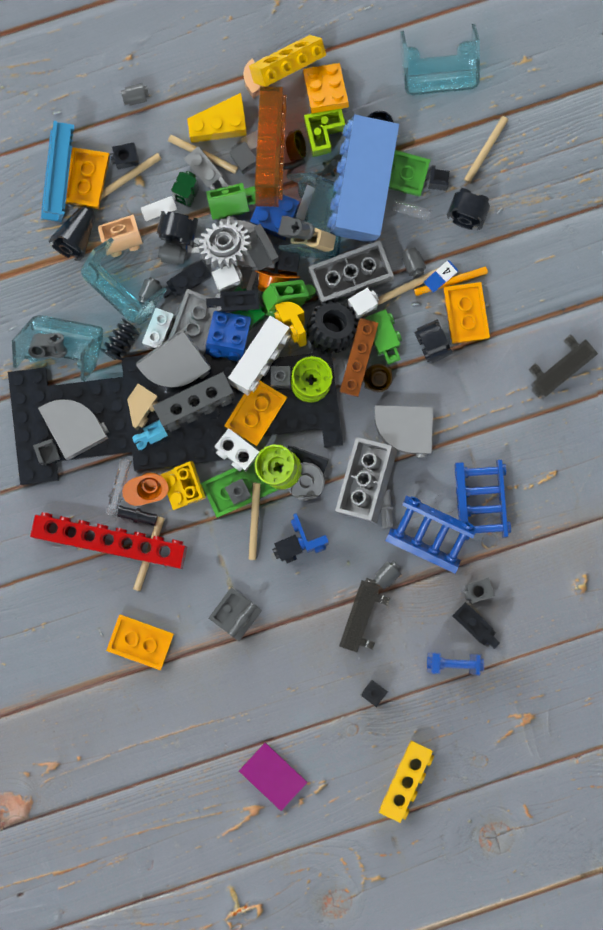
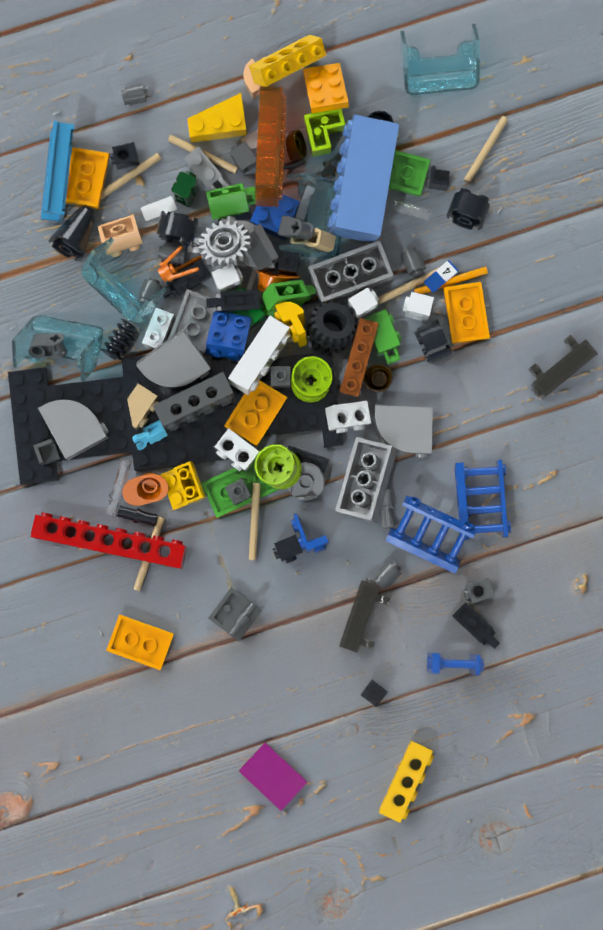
none -> orange plant [158,246,202,282]
none -> white brick [325,401,371,433]
none -> white brick [402,292,434,322]

